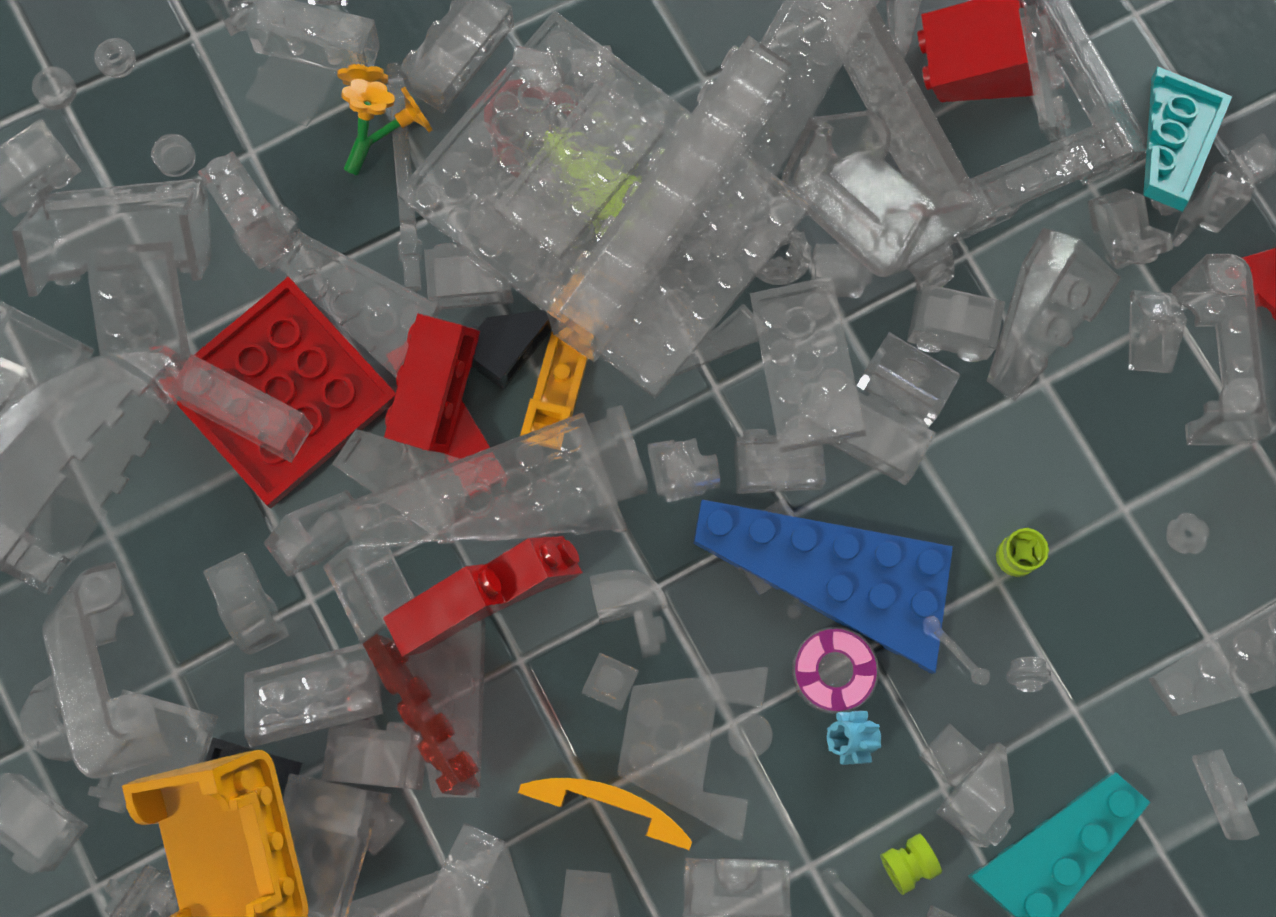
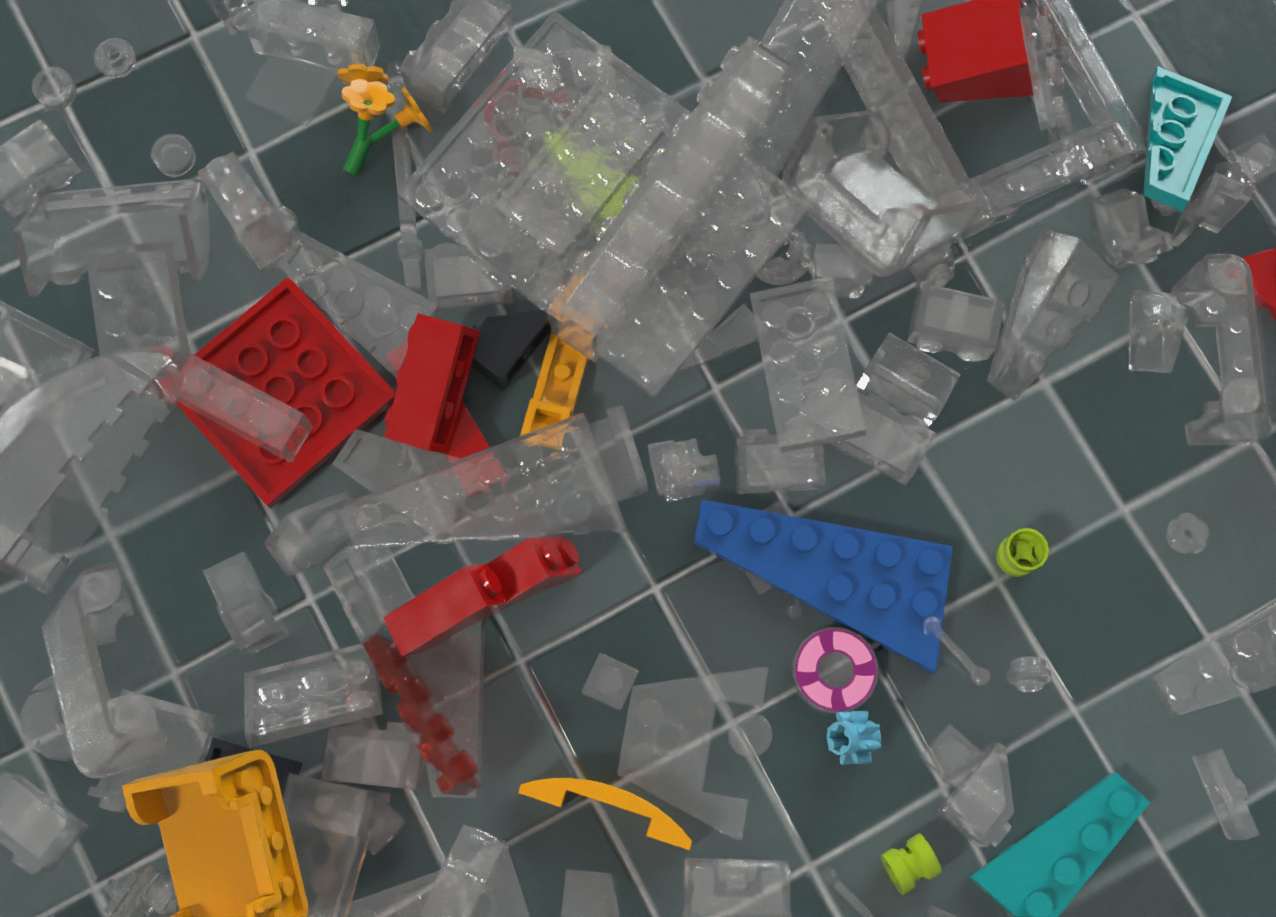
clear brick [590,570,667,658] -> none

